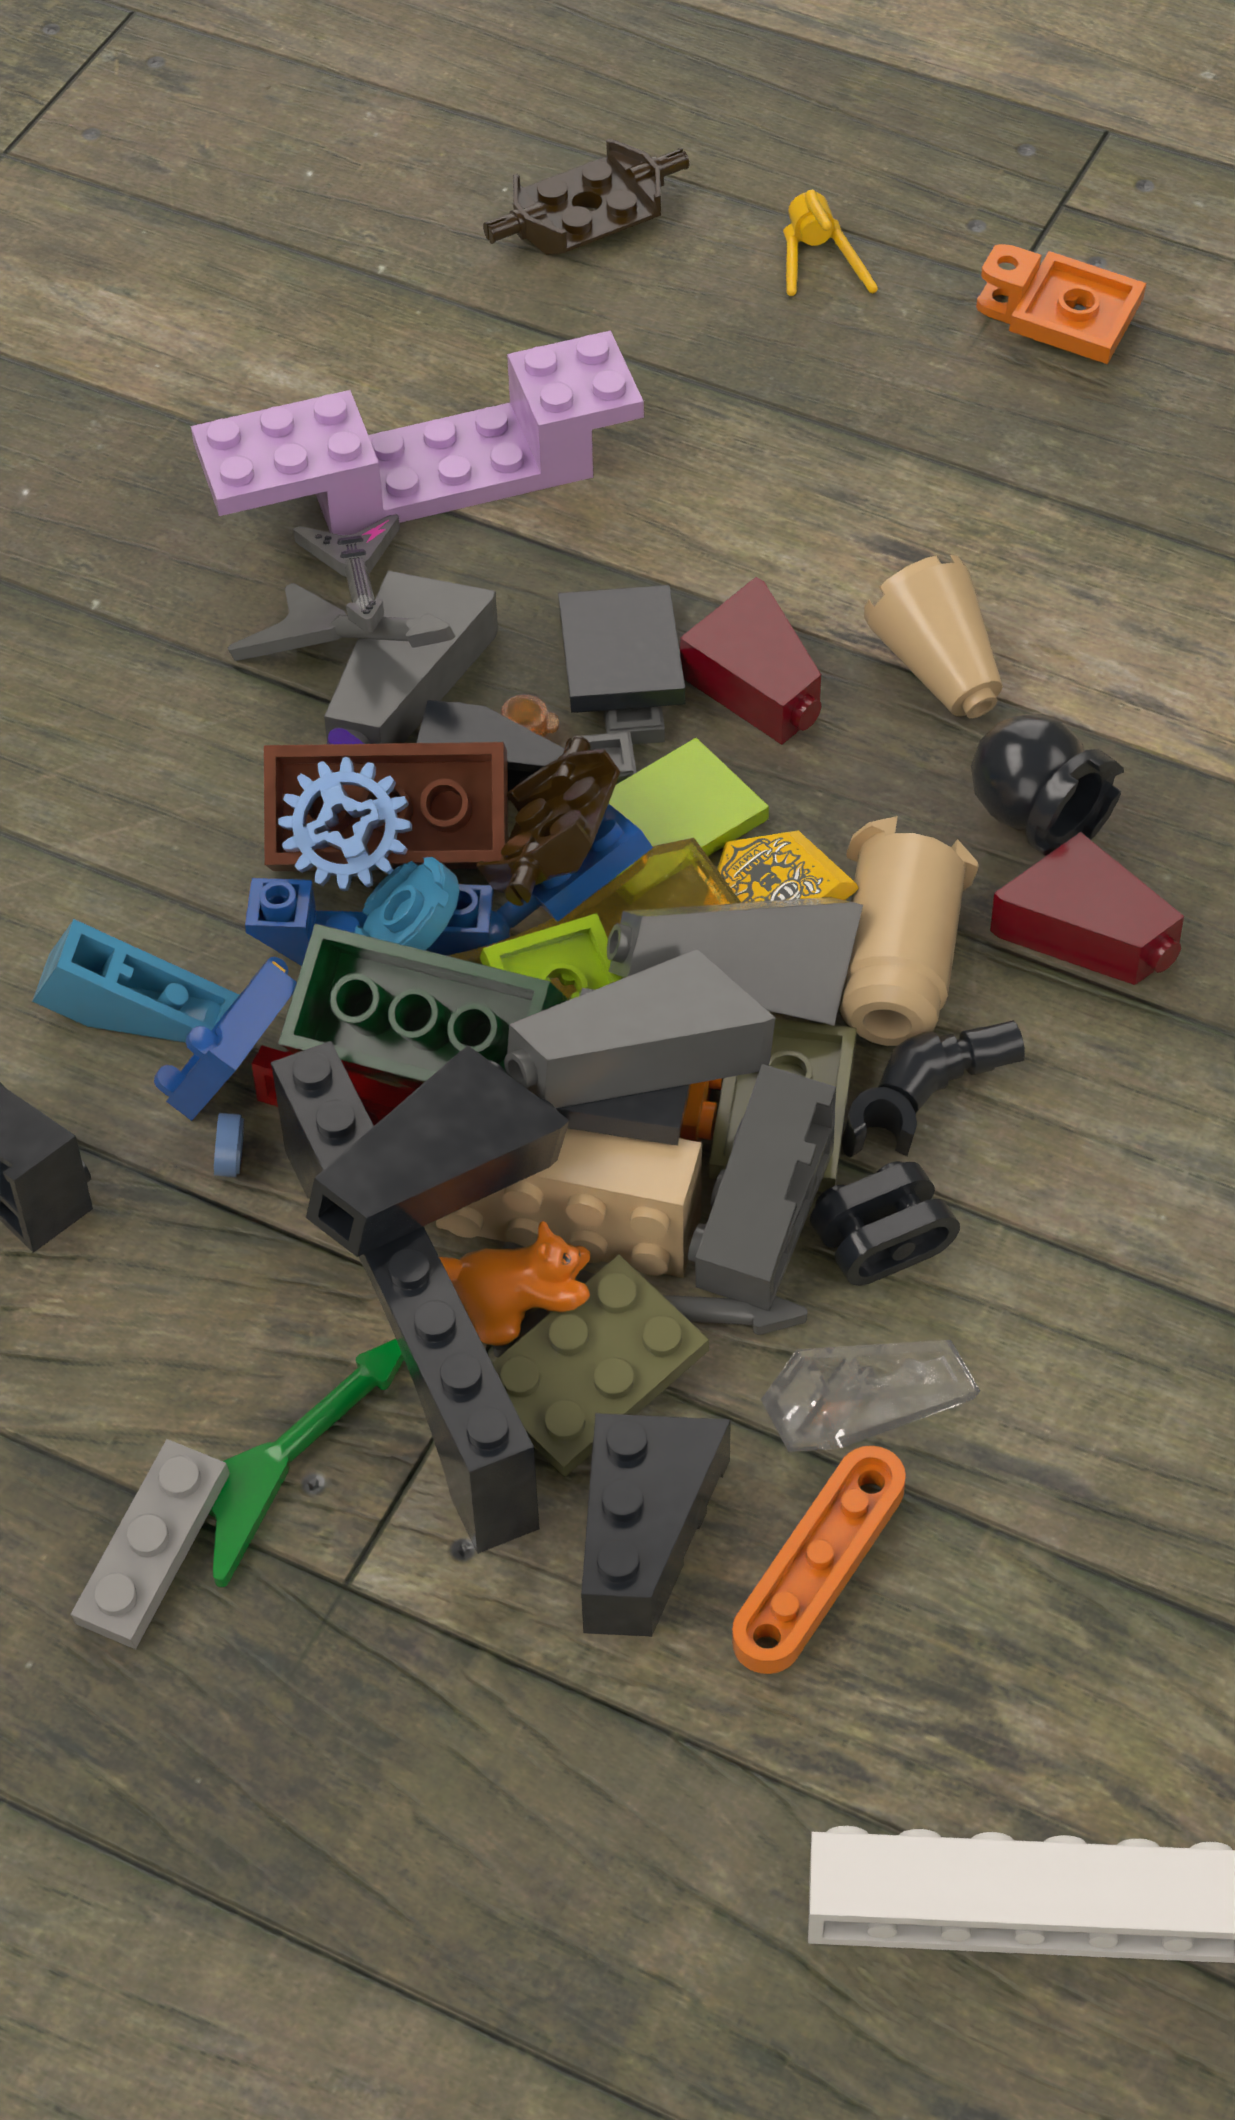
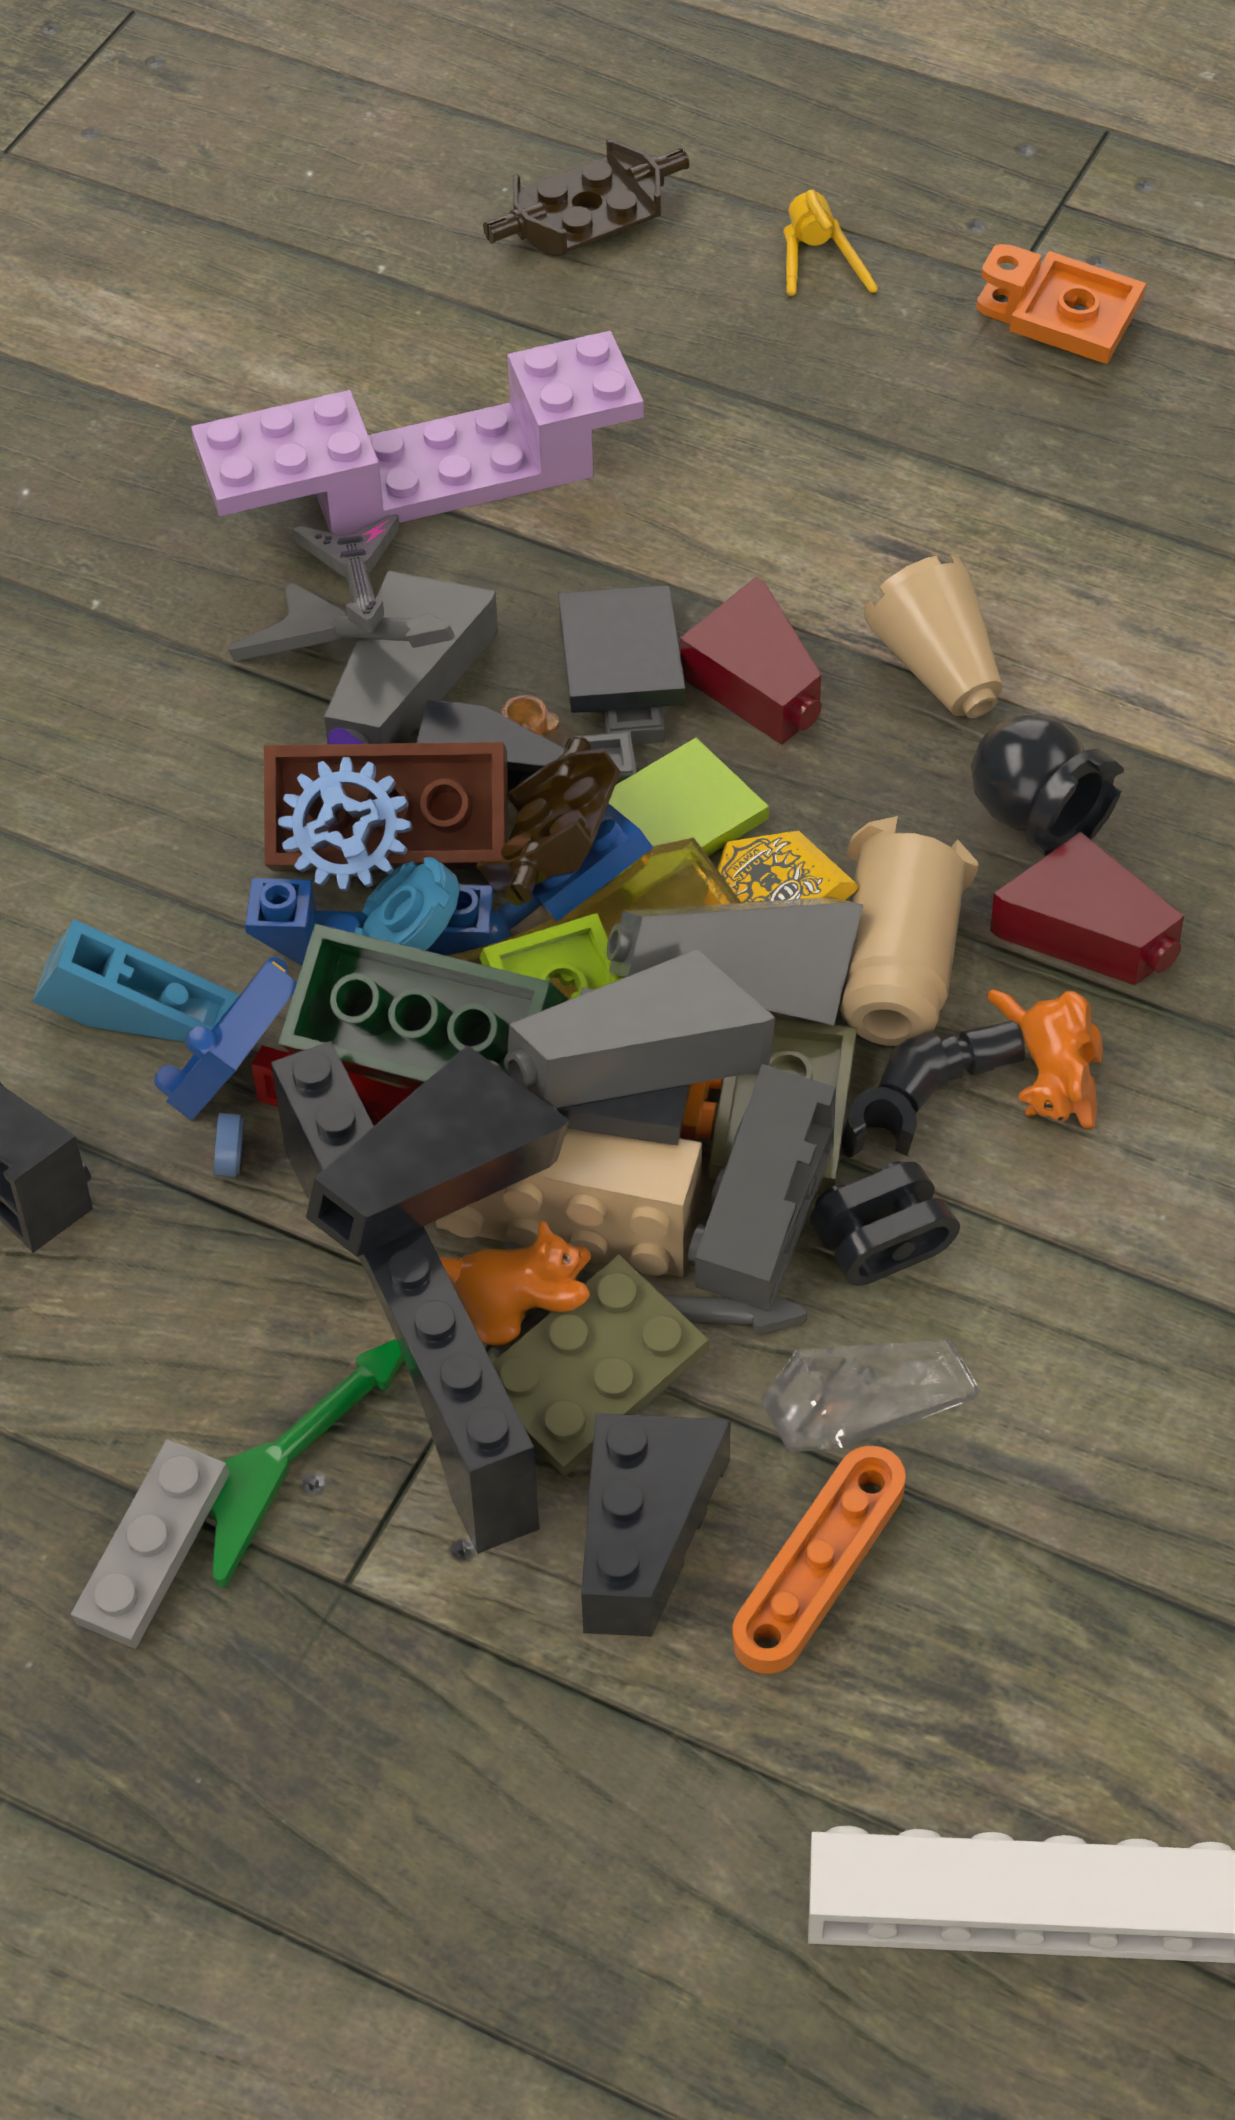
none -> orange animal [987,989,1103,1129]

